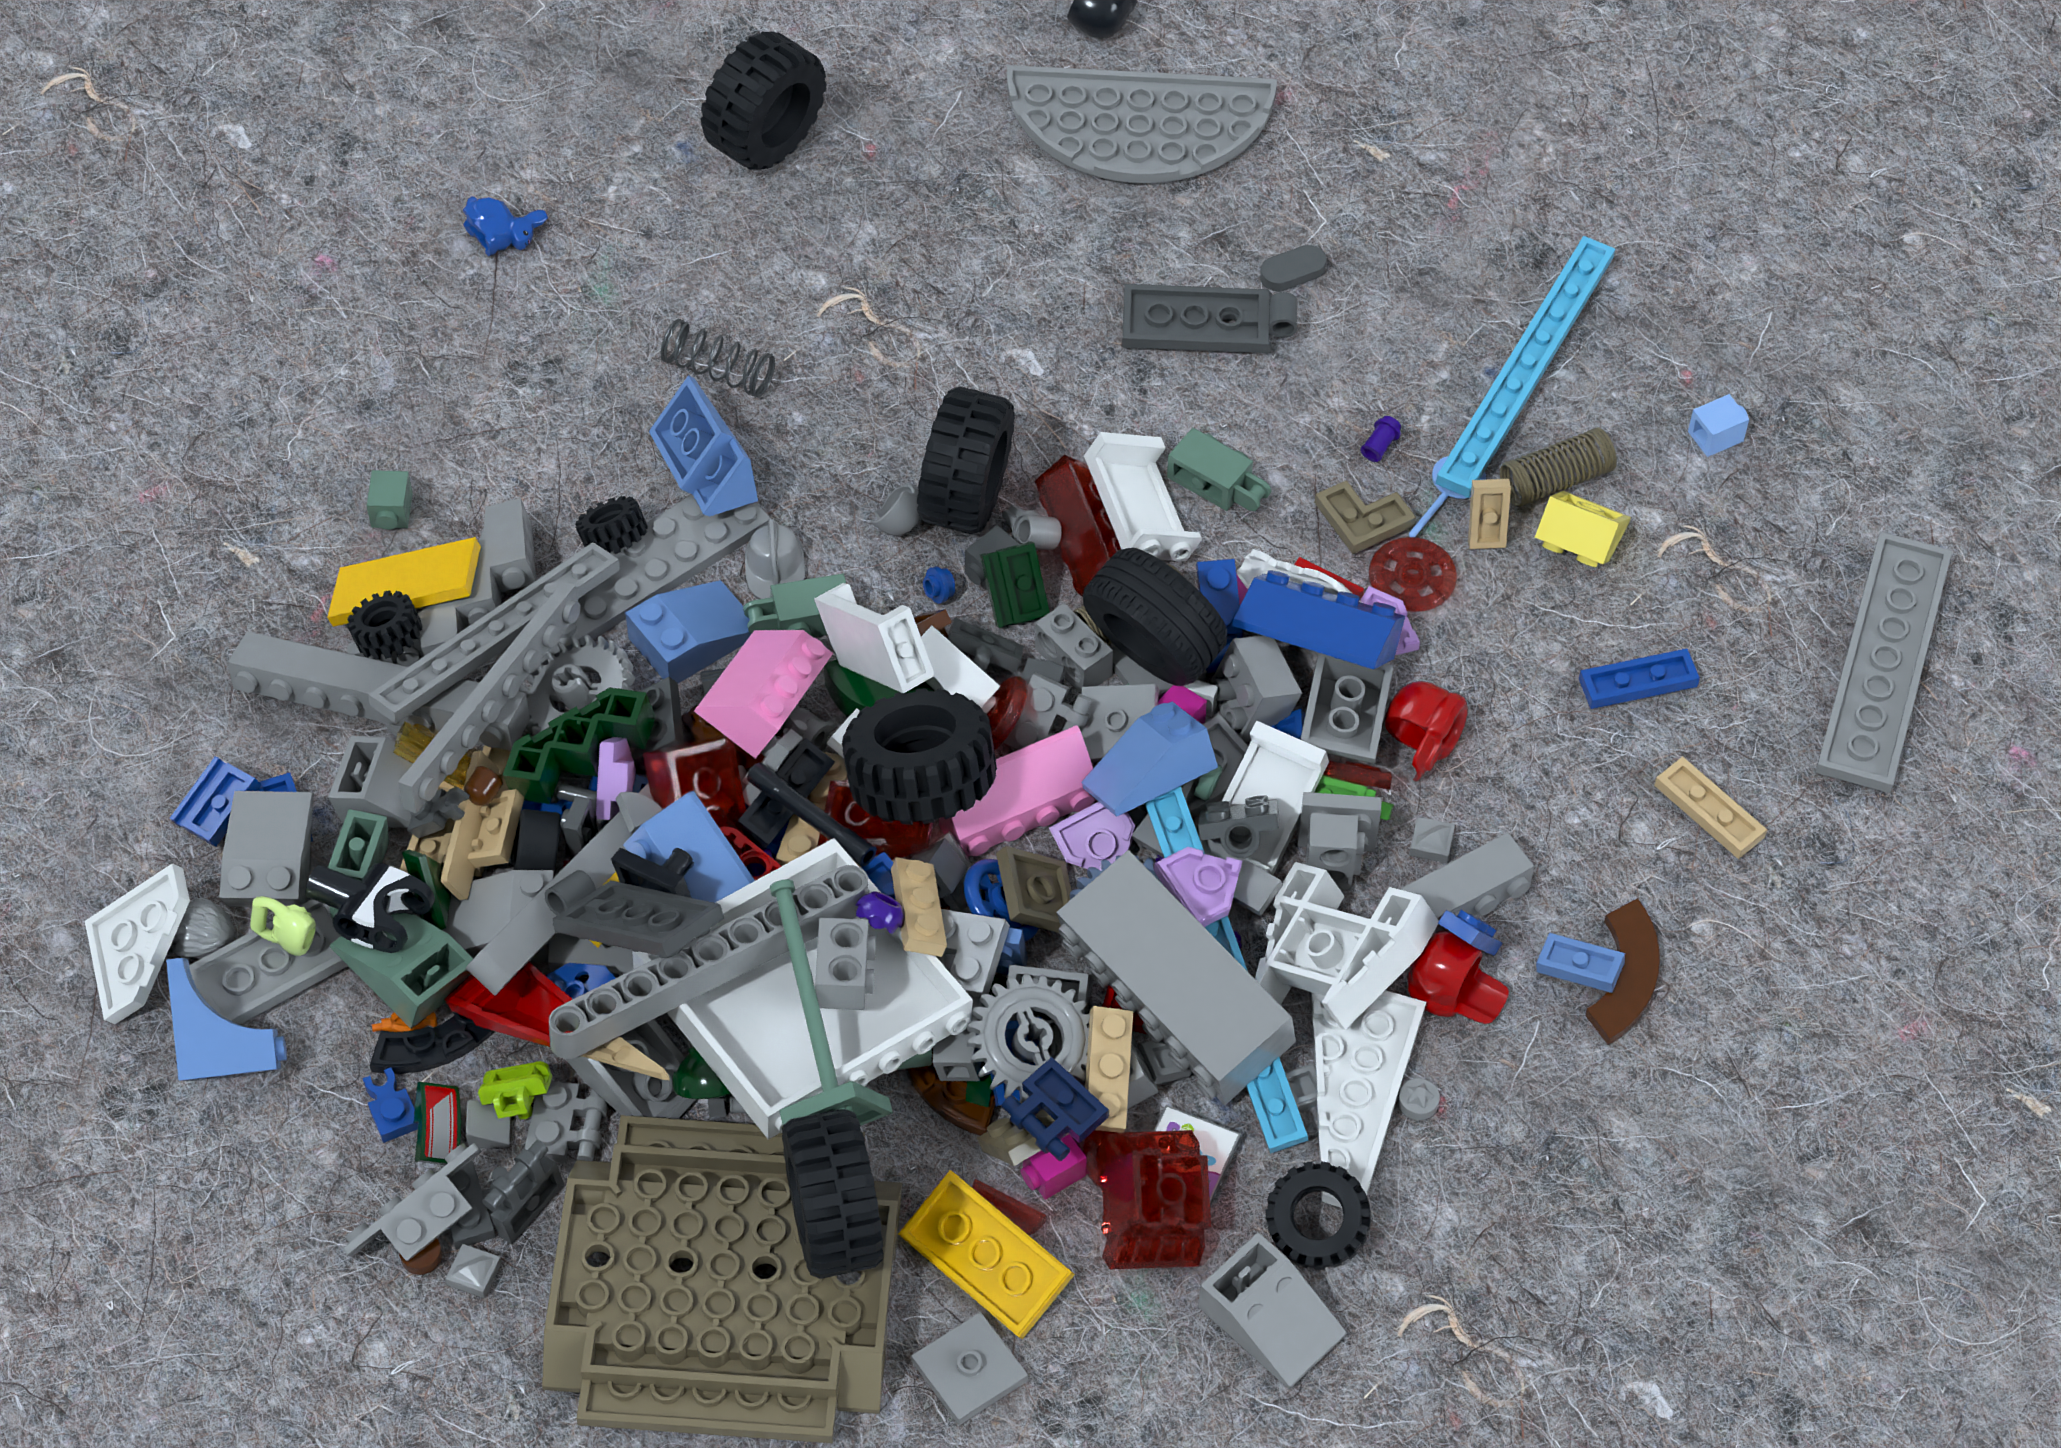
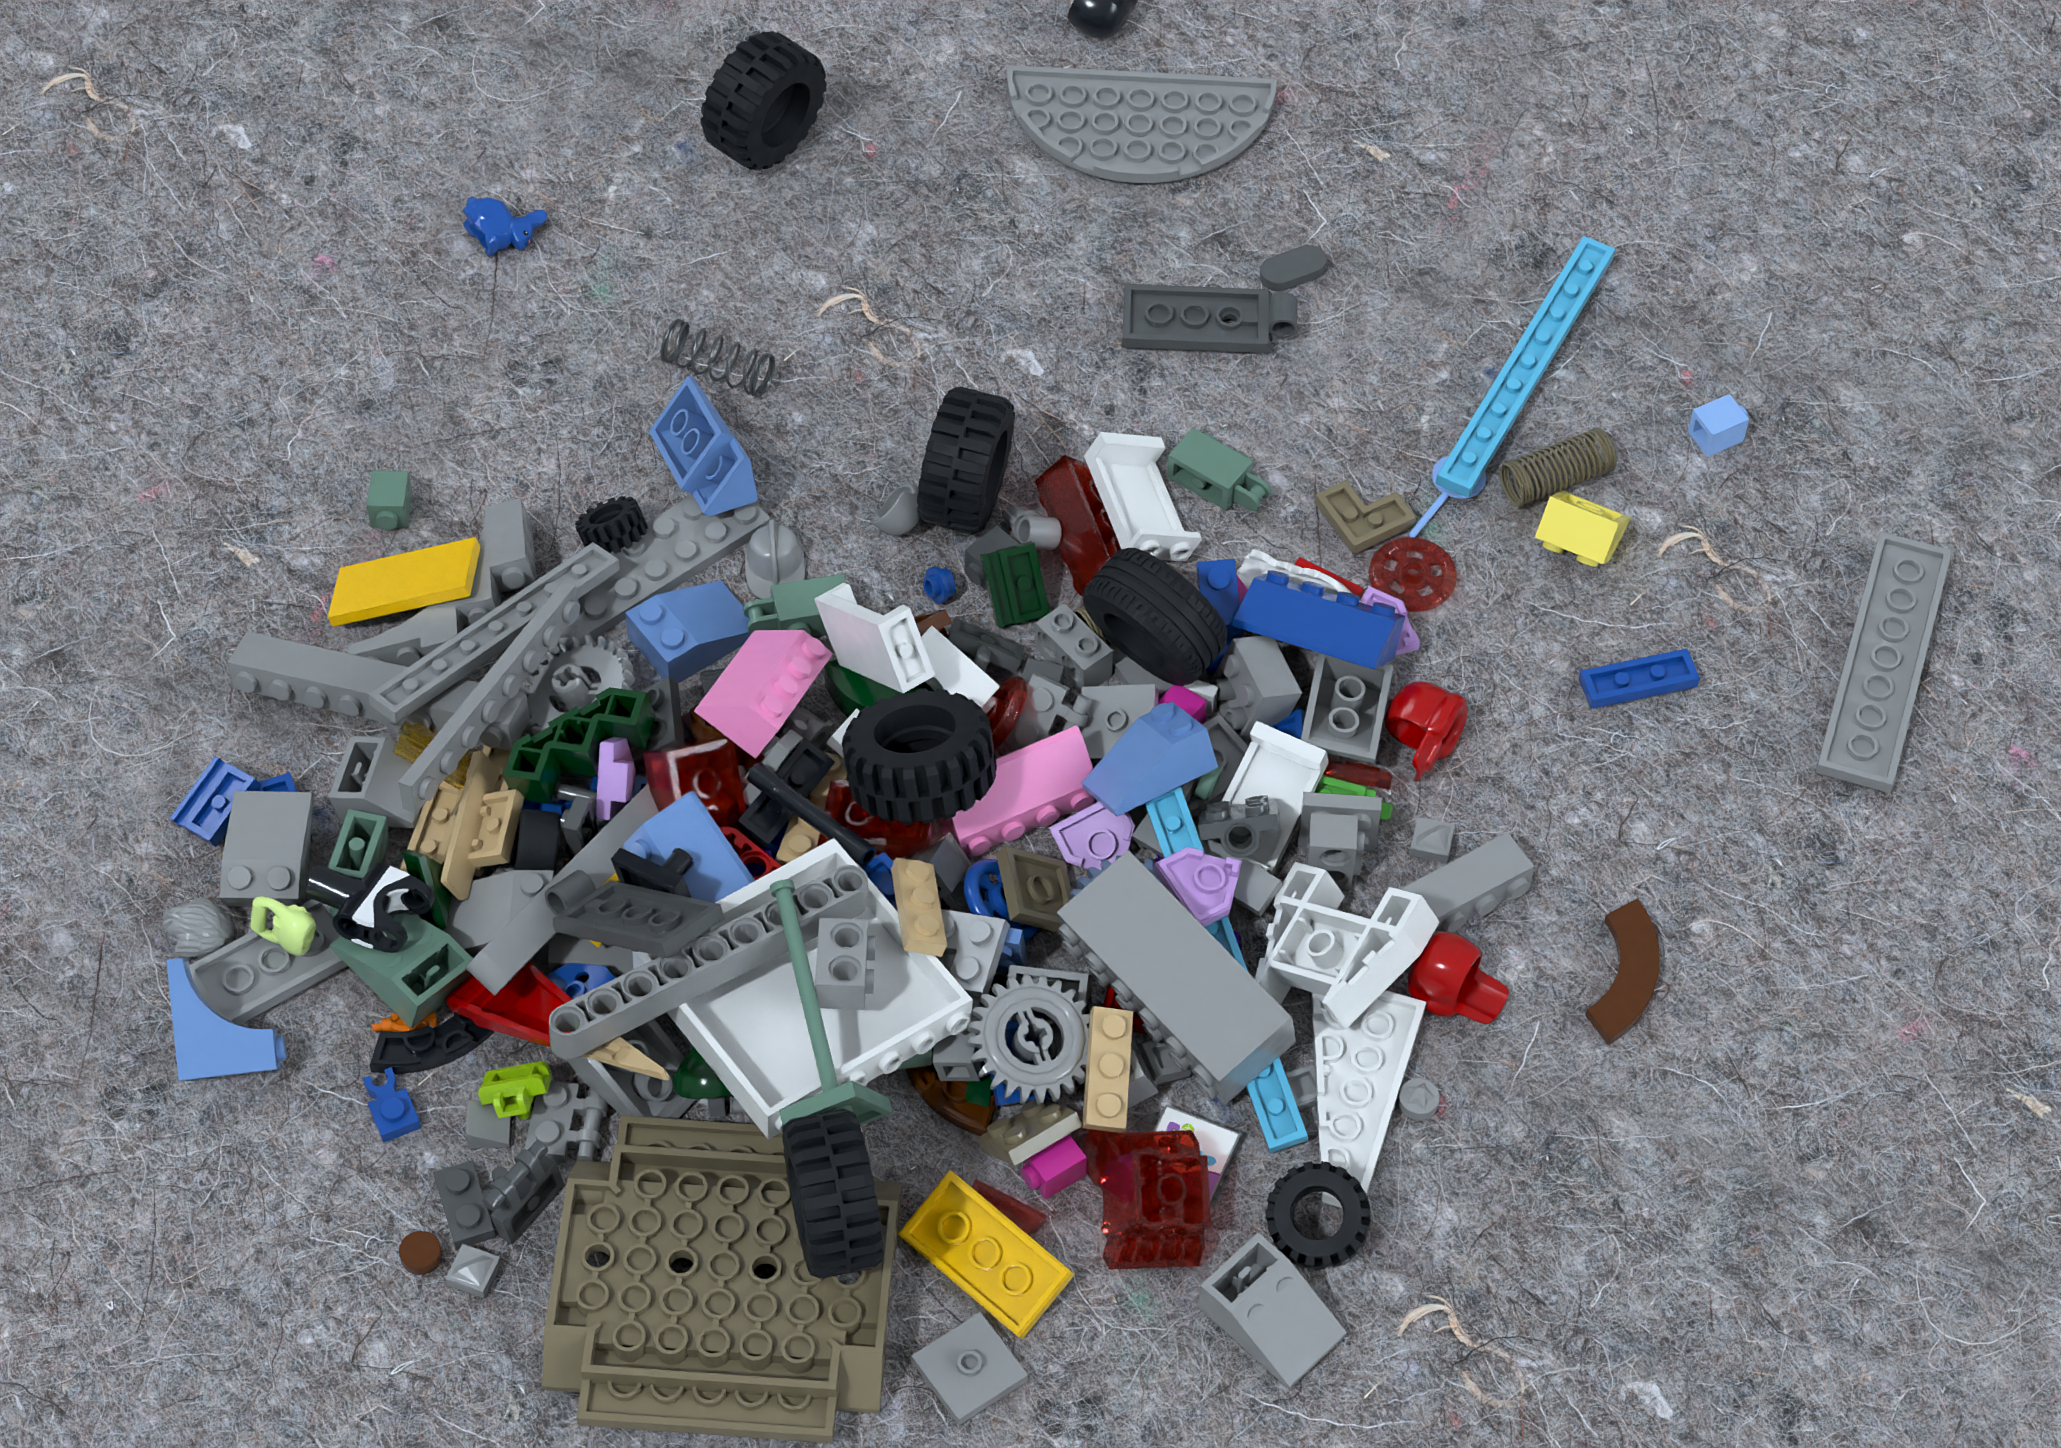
white plate [85,864,190,1024] -> none
light grey bracket [343,1143,482,1262] -> none
black tyre [347,591,422,659] -> none
dark grey plate [407,787,470,838] -> none
slope [413,1082,461,1165] -> none
reddish brown piece [464,766,503,806] -> none
light grey tile [615,792,663,833] -> none
dark purple plate [855,891,904,934] -> none
dark blue plate [1002,1057,1109,1161] -> none
dark purple pin [1360,416,1401,462] -> none
blue plate [1438,909,1503,956] -> none
tan plate [1468,479,1511,549] -> none
medium blue plate [1536,933,1625,993] -> none
tan plate [1654,756,1767,859] -> none

